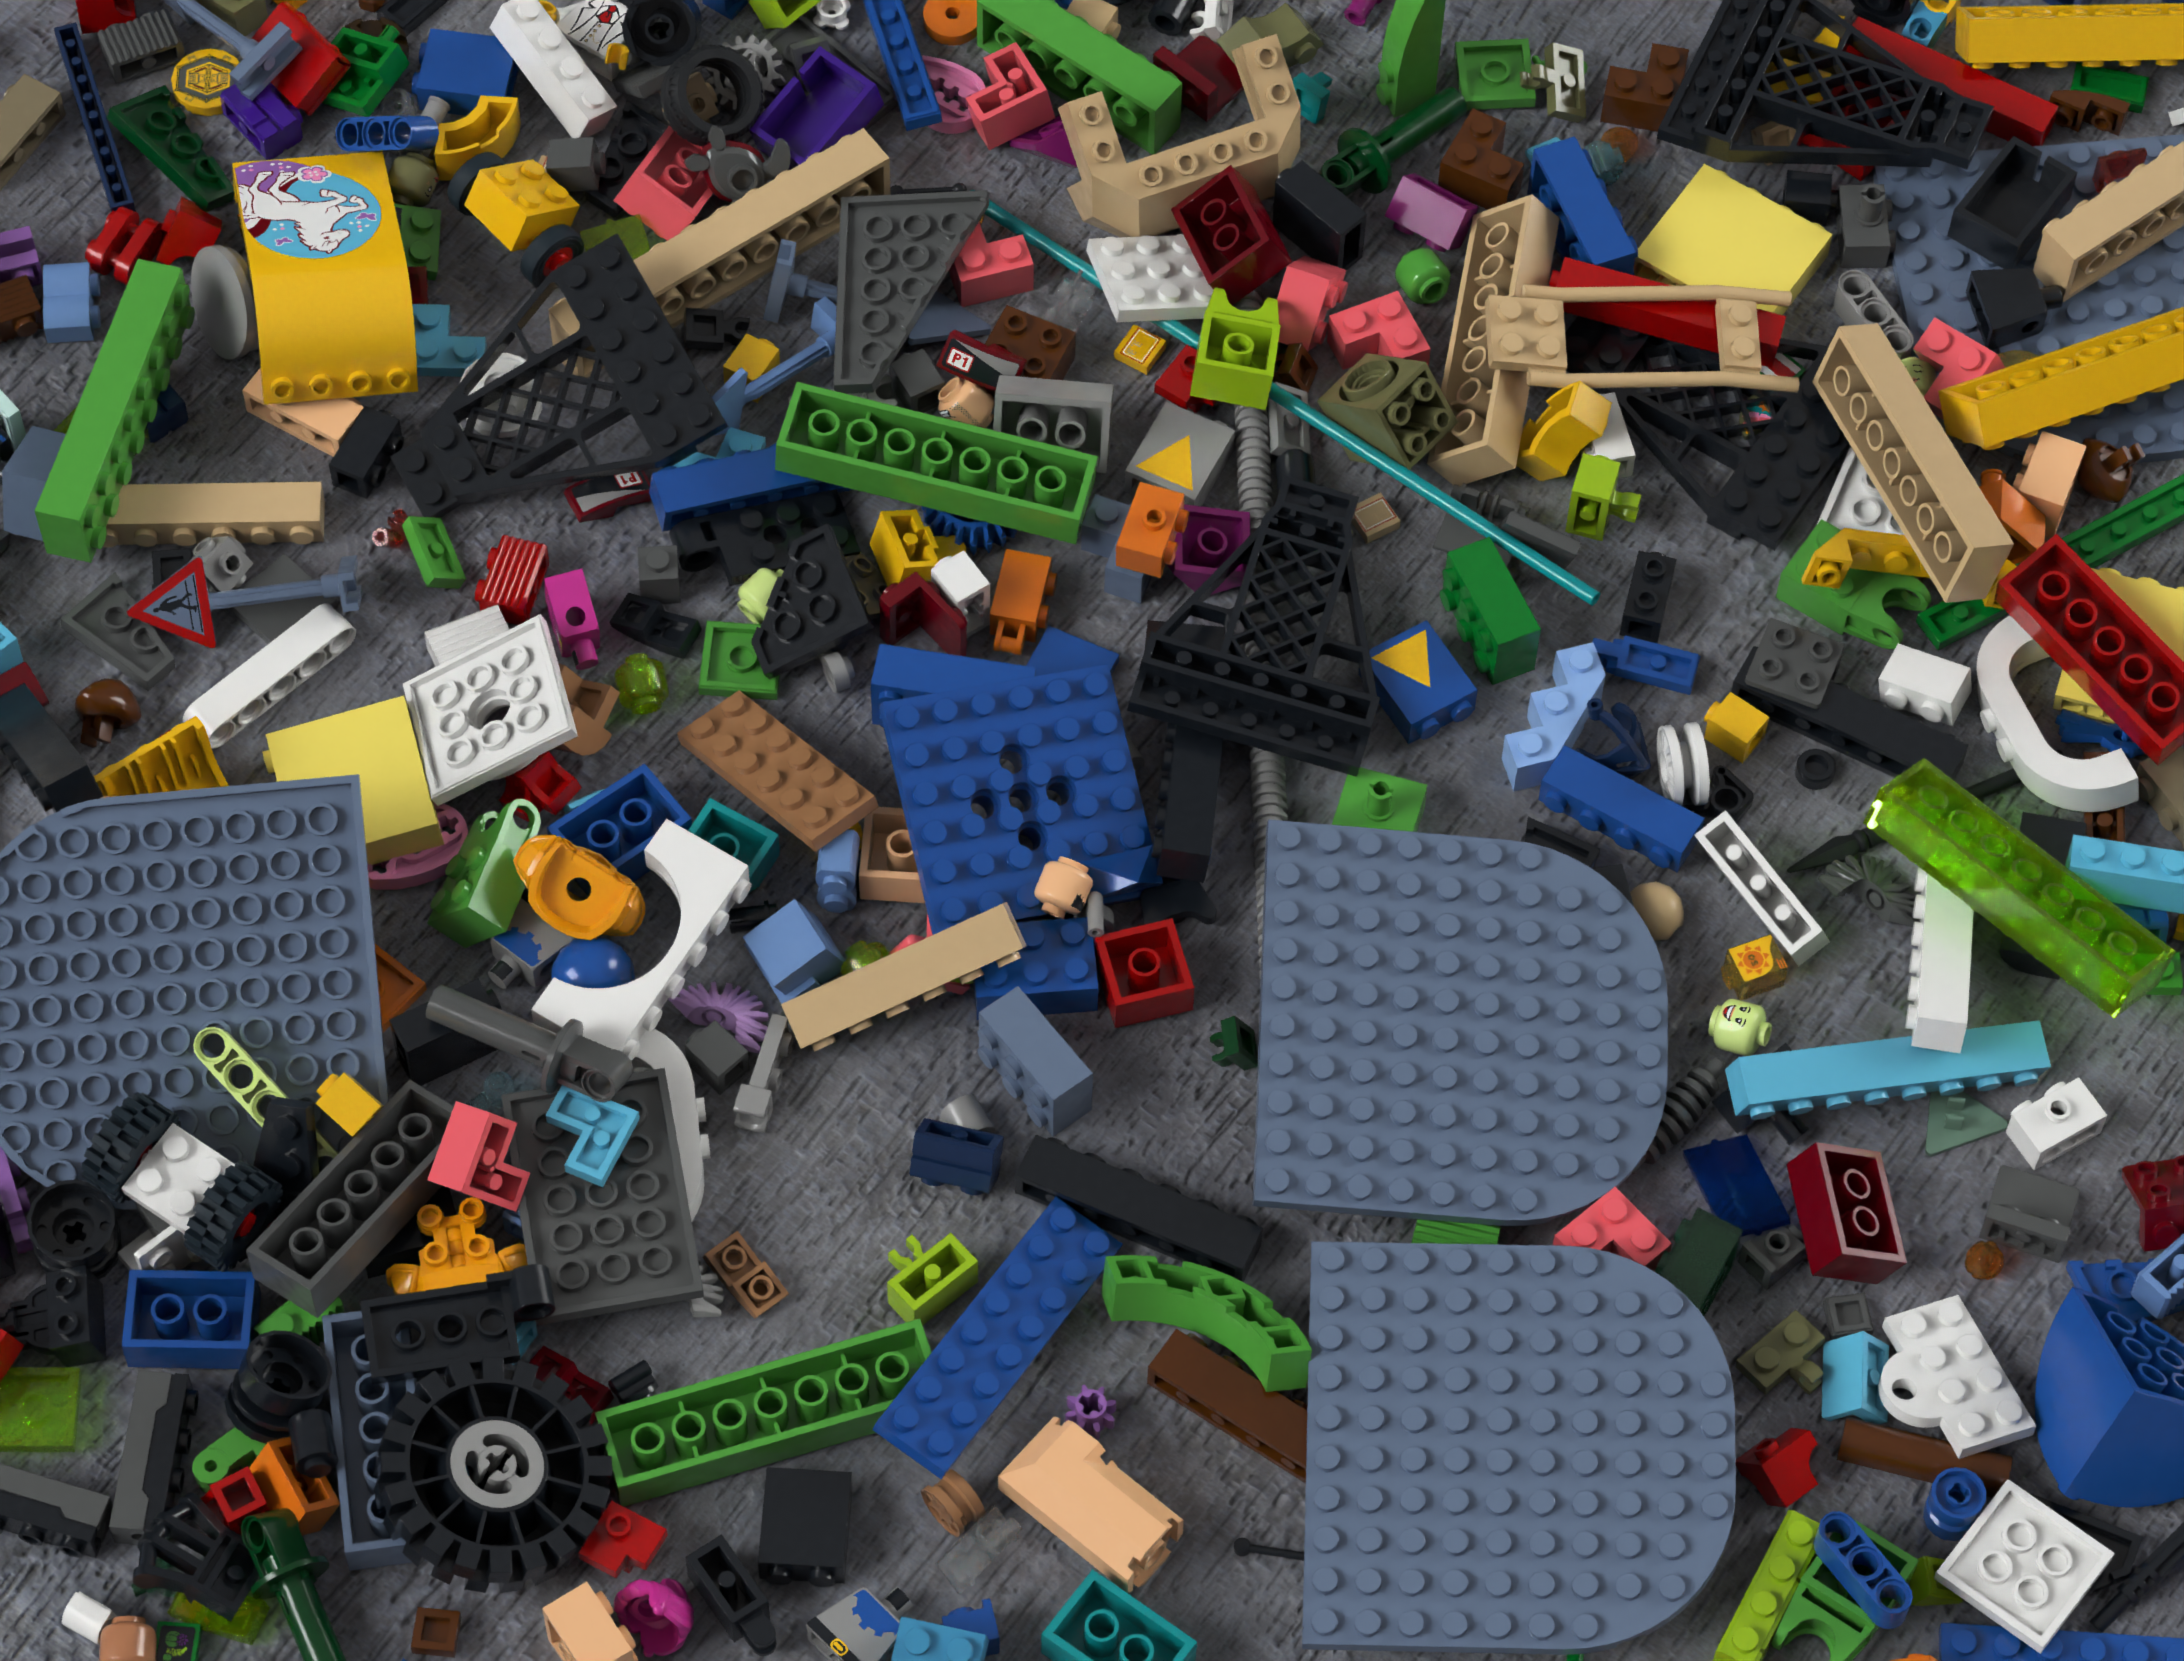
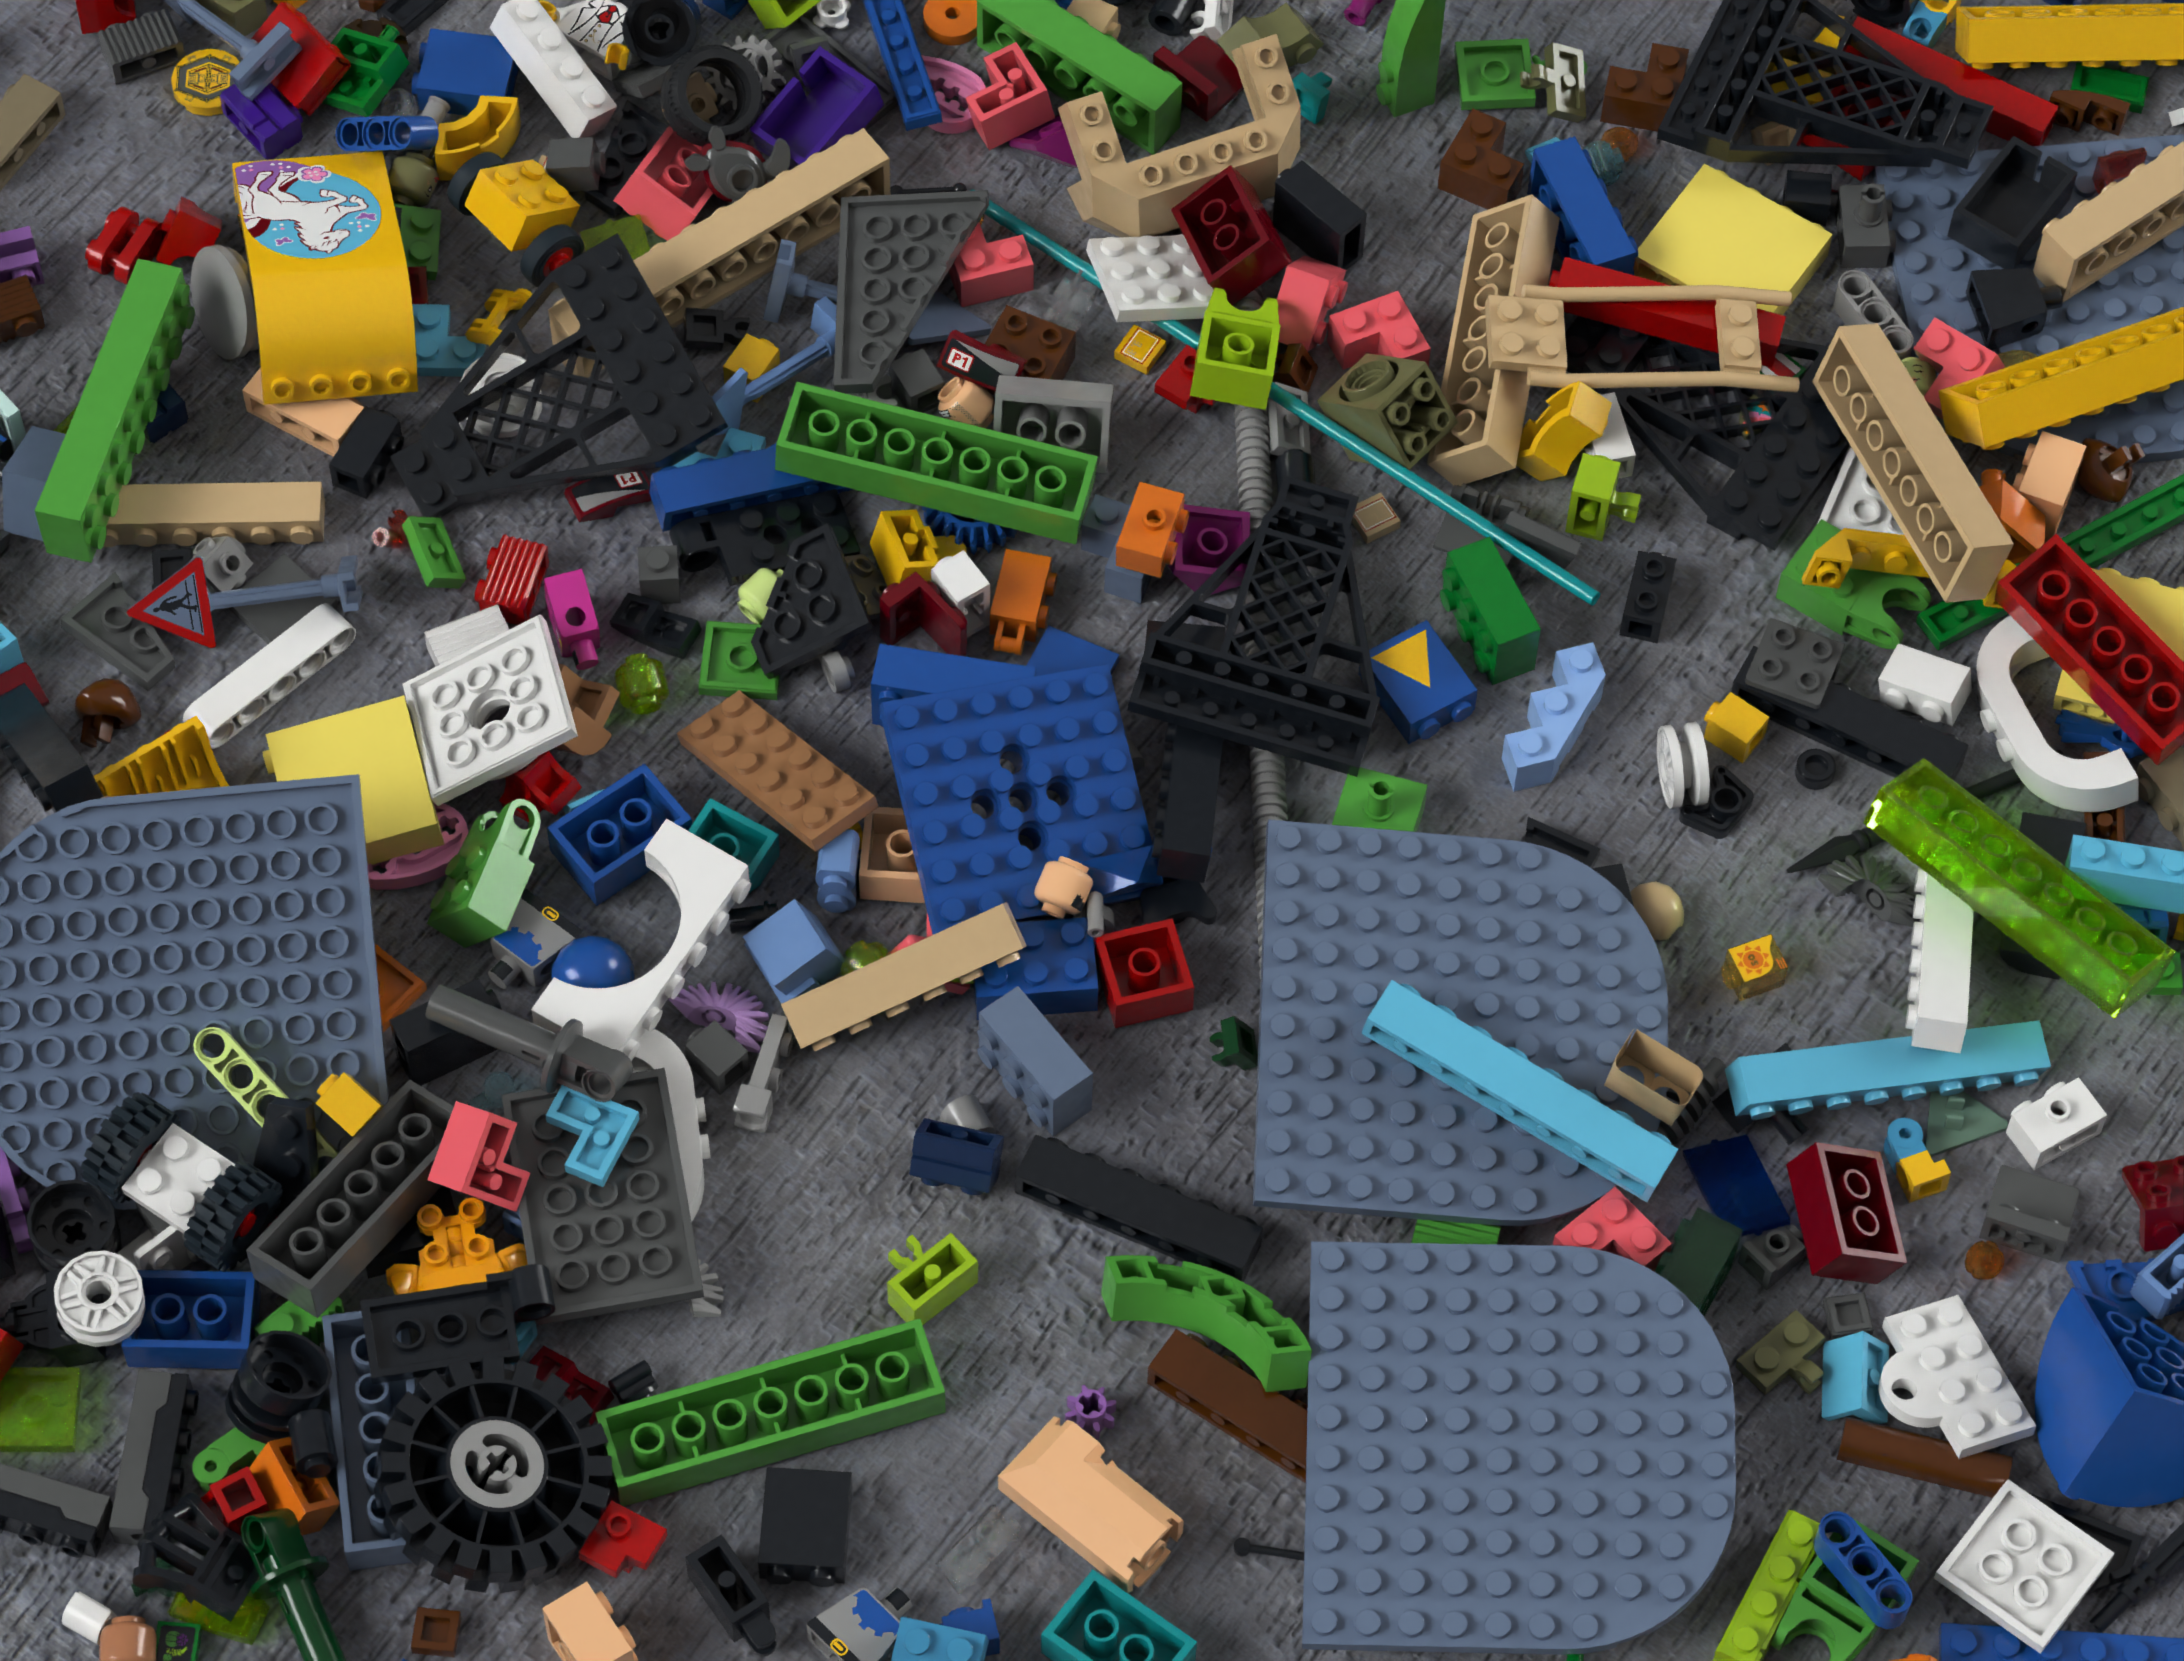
medium blue brick [43,262,101,343] -> none
dark blue piece [54,22,136,212] -> none
dark green wing [107,85,234,212] -> none
light orange piece [513,835,646,940] -> none
dark pink hair [614,1578,694,1658] -> none
medium nougat slope [702,1231,789,1319] -> none
blue plate [872,1196,1123,1480] -> none
medium nougat wheel [921,1469,986,1537] -> none
light grey brick [1124,401,1235,506] -> none
dark green piece [1318,87,1467,197] -> none
magenta brick [1385,173,1479,252] -> none
bright green head [1395,248,1451,304] -> none
blue brick [1538,745,1704,873] -> none
dark blue helmet [1575,698,1651,779] -> none
blue hinge [1592,635,1700,695] -> none
white brick [1694,810,1830,967] -> none
yellowish green head [1708,999,1772,1056] -> none
red brick [1736,1428,1818,1508] -> none
lime slope [1908,1556,1963,1606] -> none
blue wheel [1923,1467,1986,1541] -> none
none -> white wheel [54,1250,146,1347]
none -> yellow piece [465,288,532,346]
none -> medium azure brick [1361,980,1678,1202]
none -> tan piece [1604,1029,1703,1126]
none -> leg [1883,1117,1951,1203]

